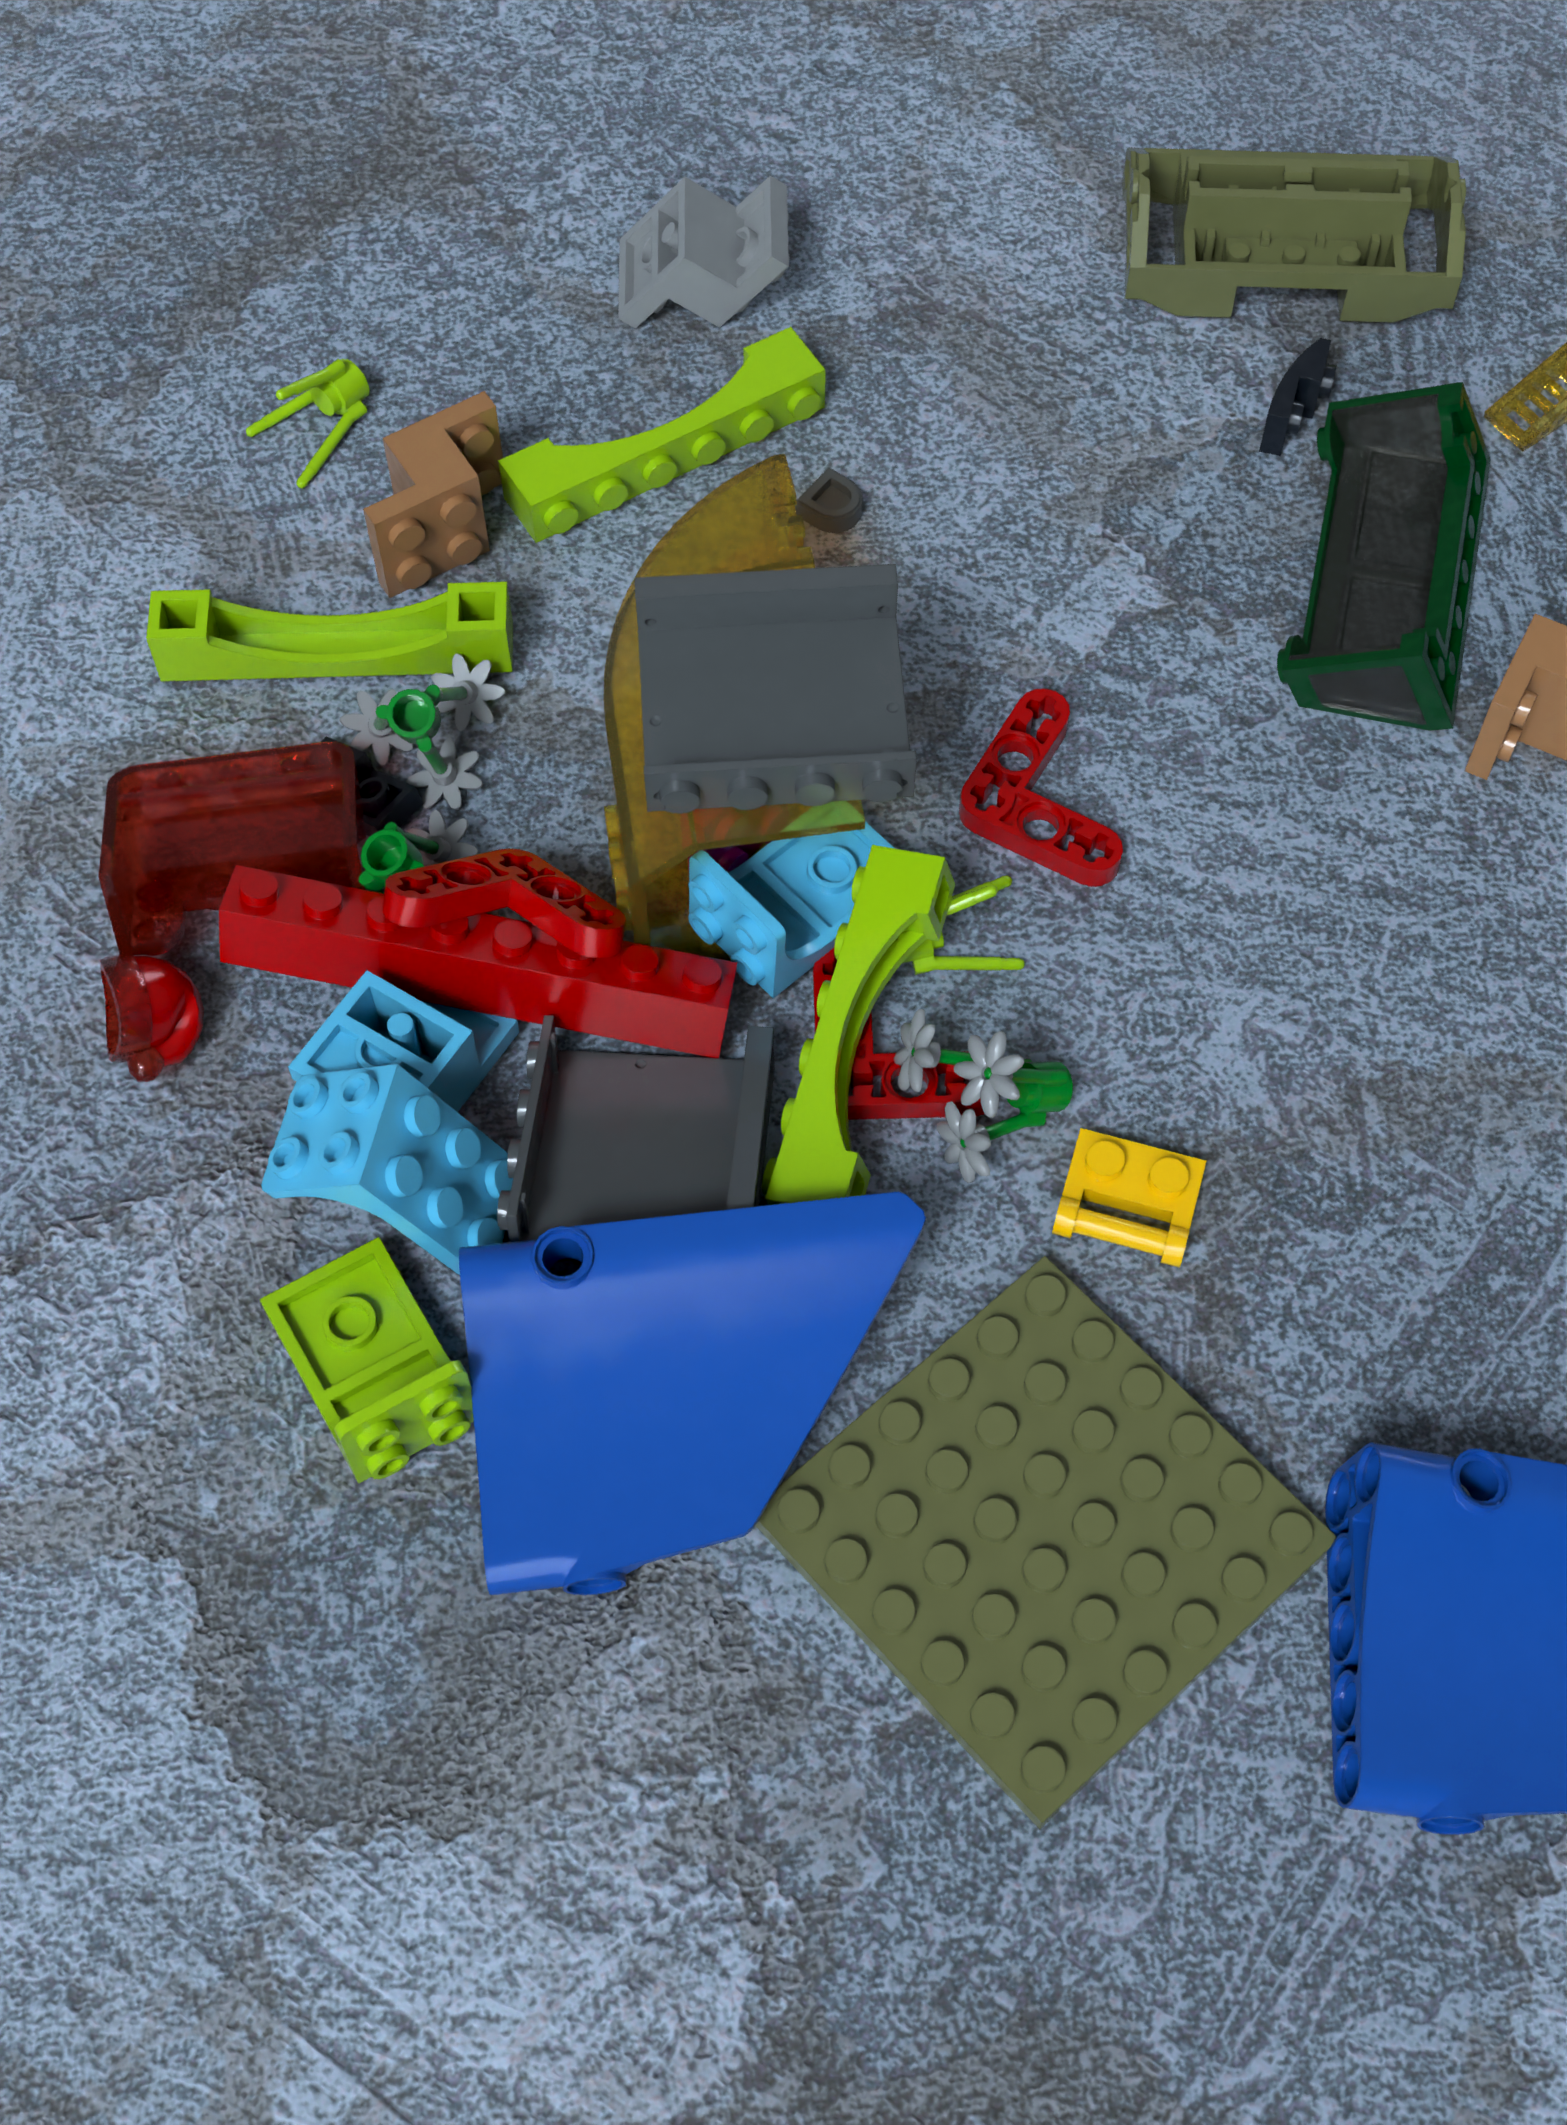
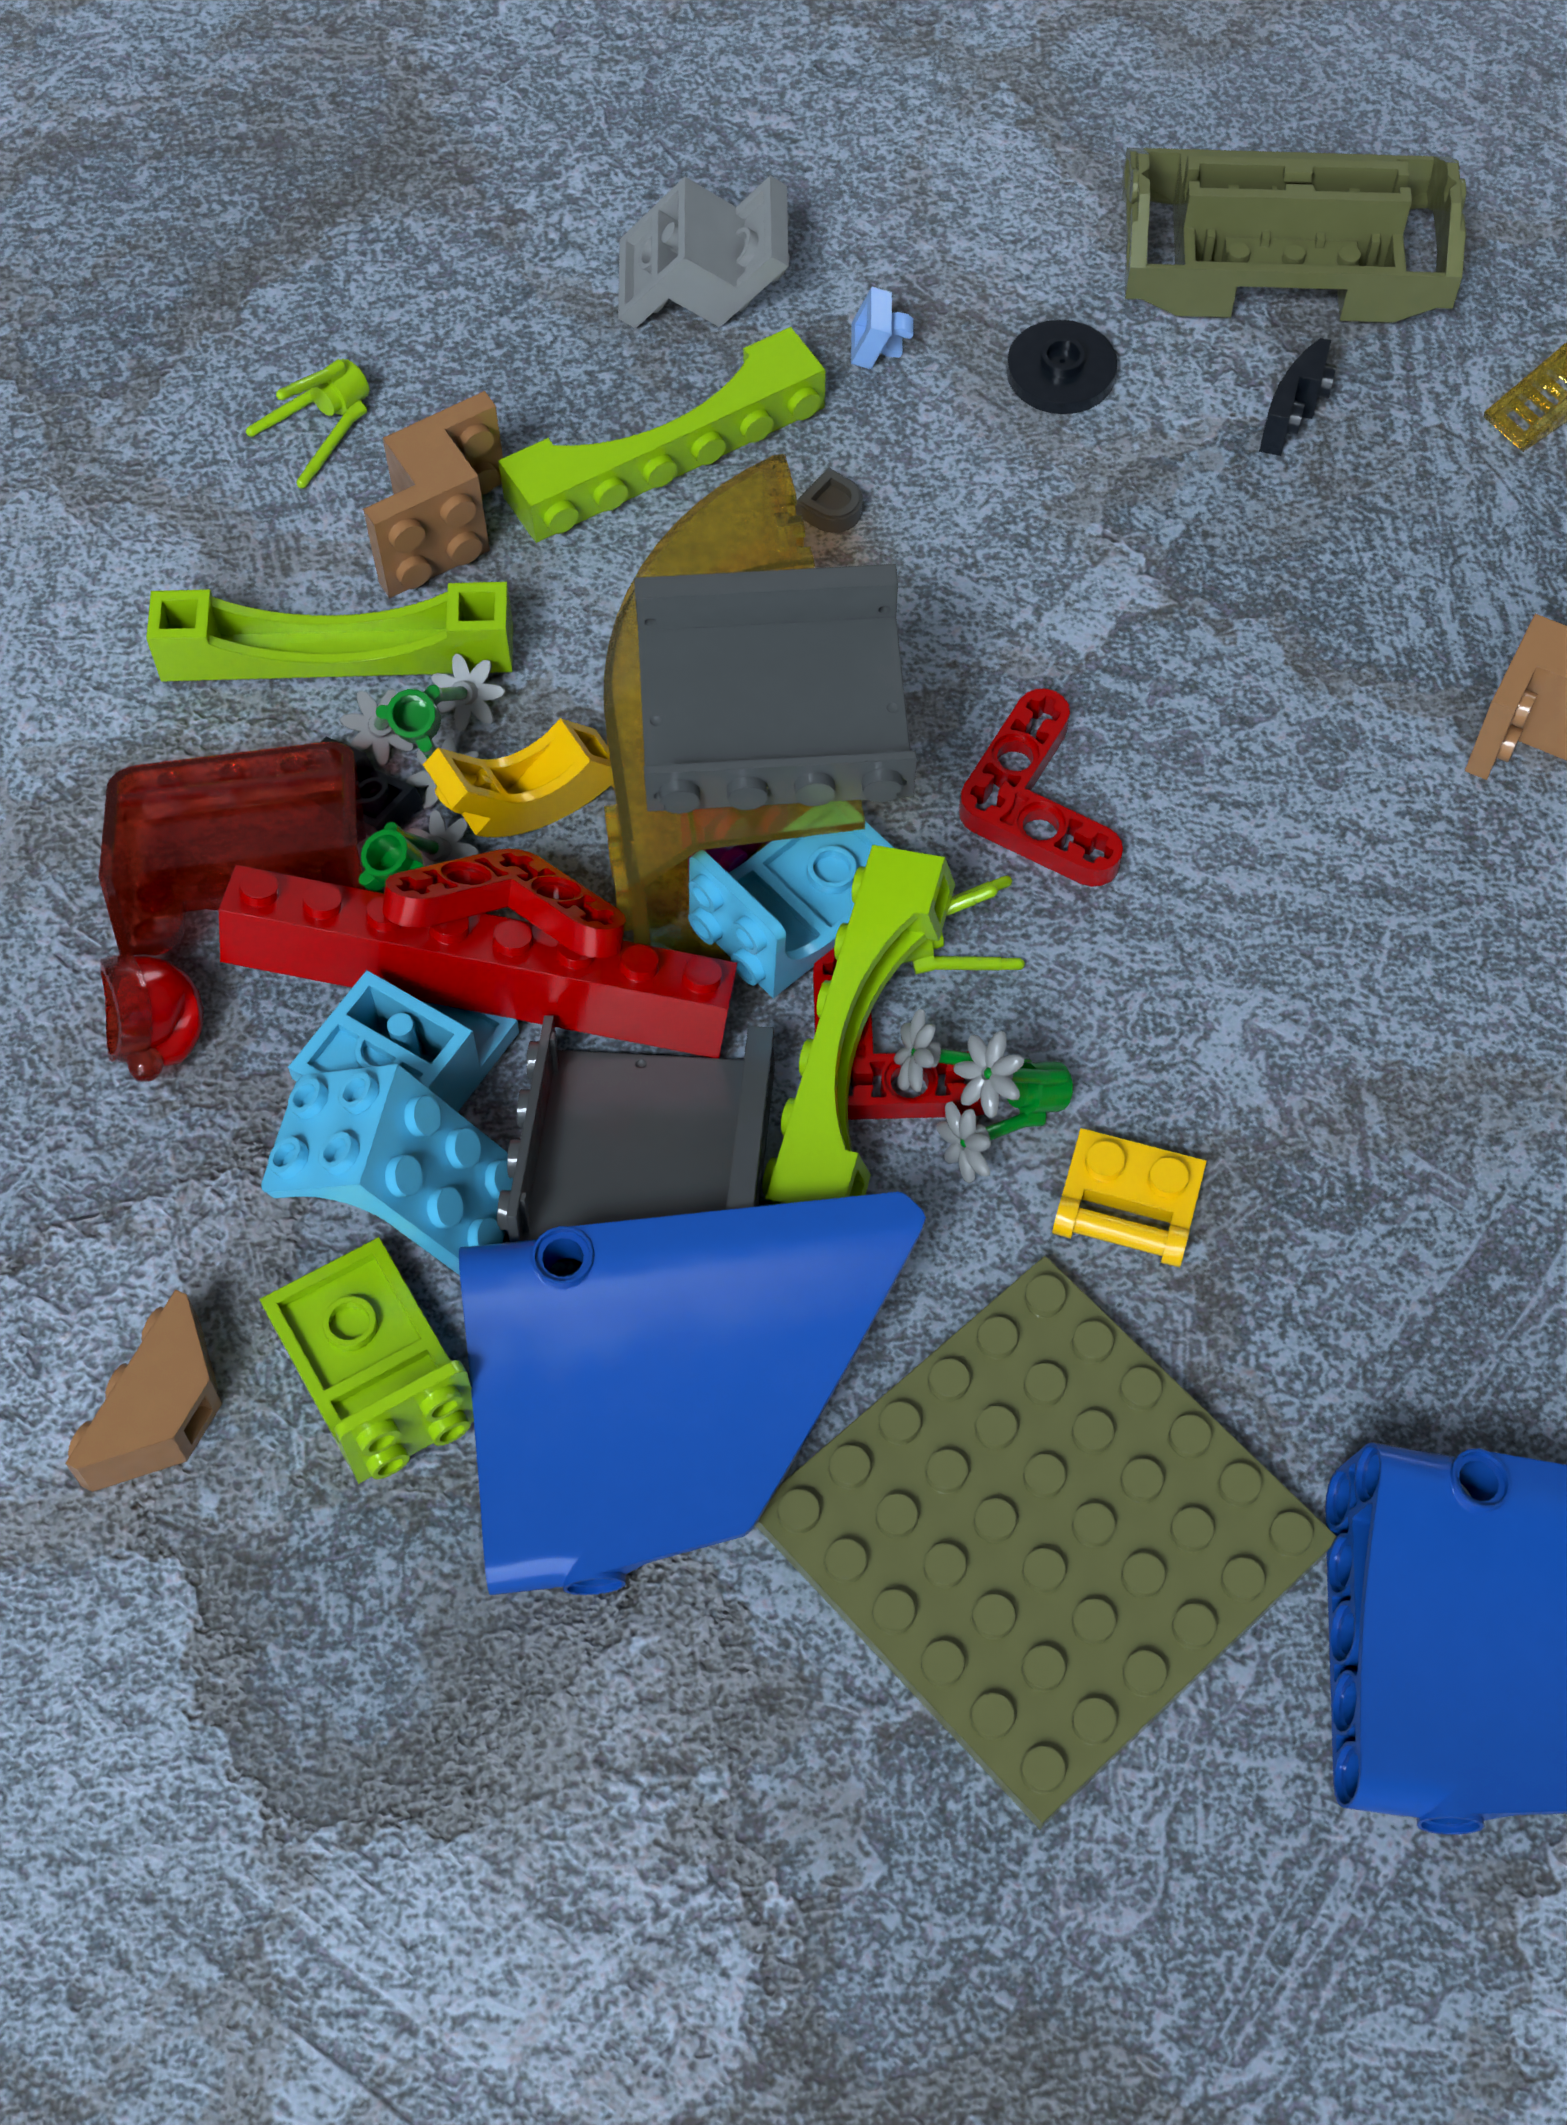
windscreen [1277,382,1491,731] -> none
none -> medium nougat slope [65,1289,222,1492]
none -> yellow arch [423,718,625,837]
none -> light blue tile [851,286,913,369]
none -> black piece [1007,320,1117,414]

